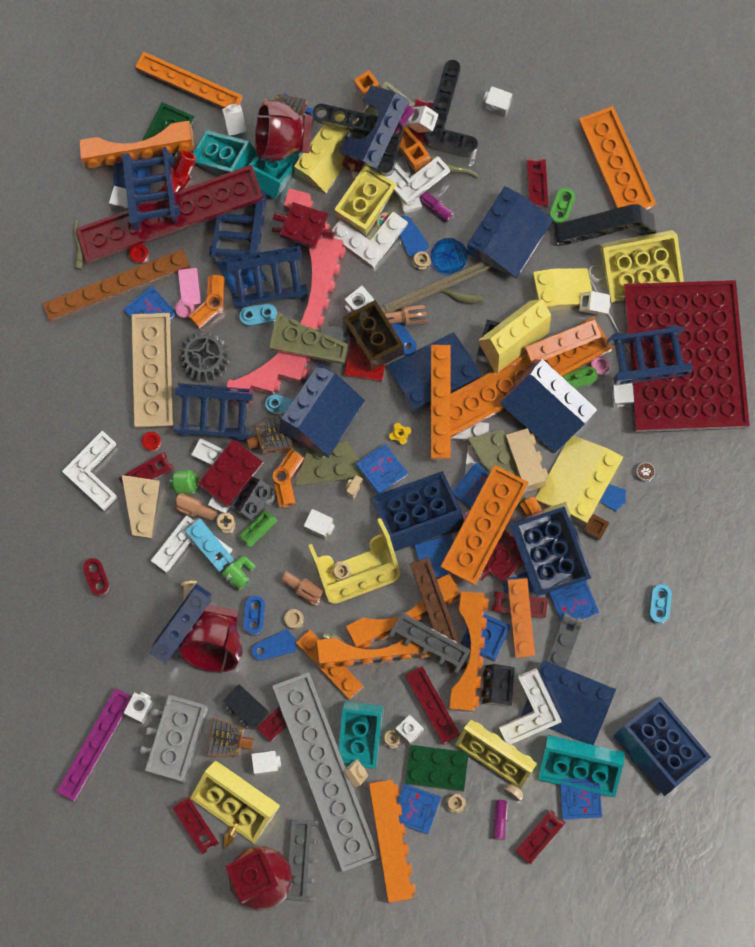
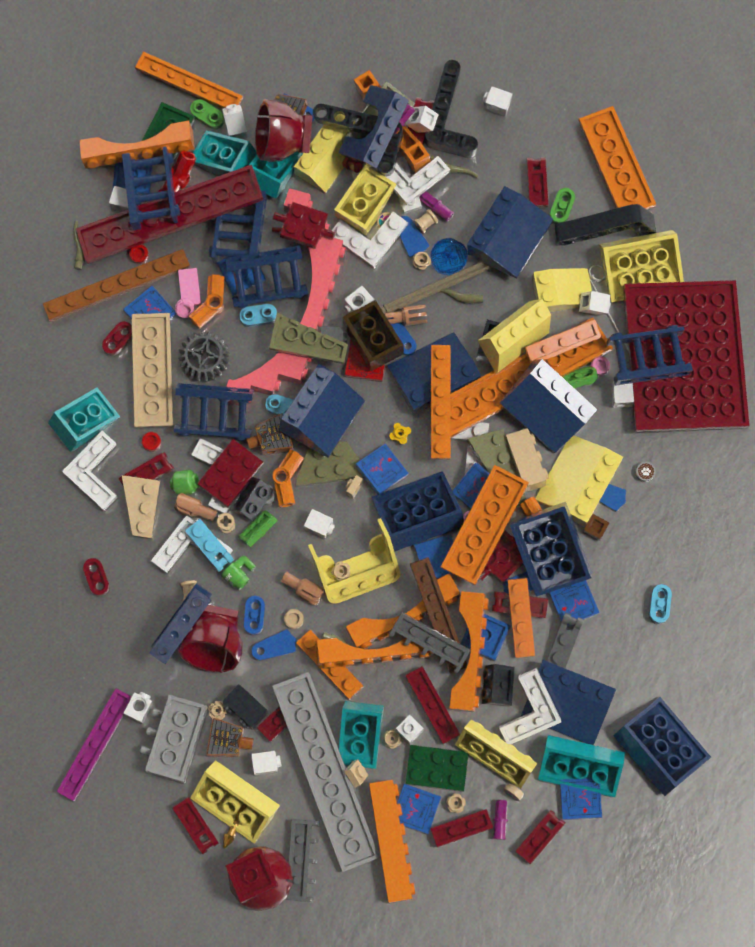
none -> teal slope [48,387,120,452]
none -> dark red plate [102,321,132,356]
none -> bright green plate [190,99,224,129]
none -> tan plate [208,701,227,720]
none -> tan bush [413,209,438,234]
none -> dark red plate [431,809,493,848]

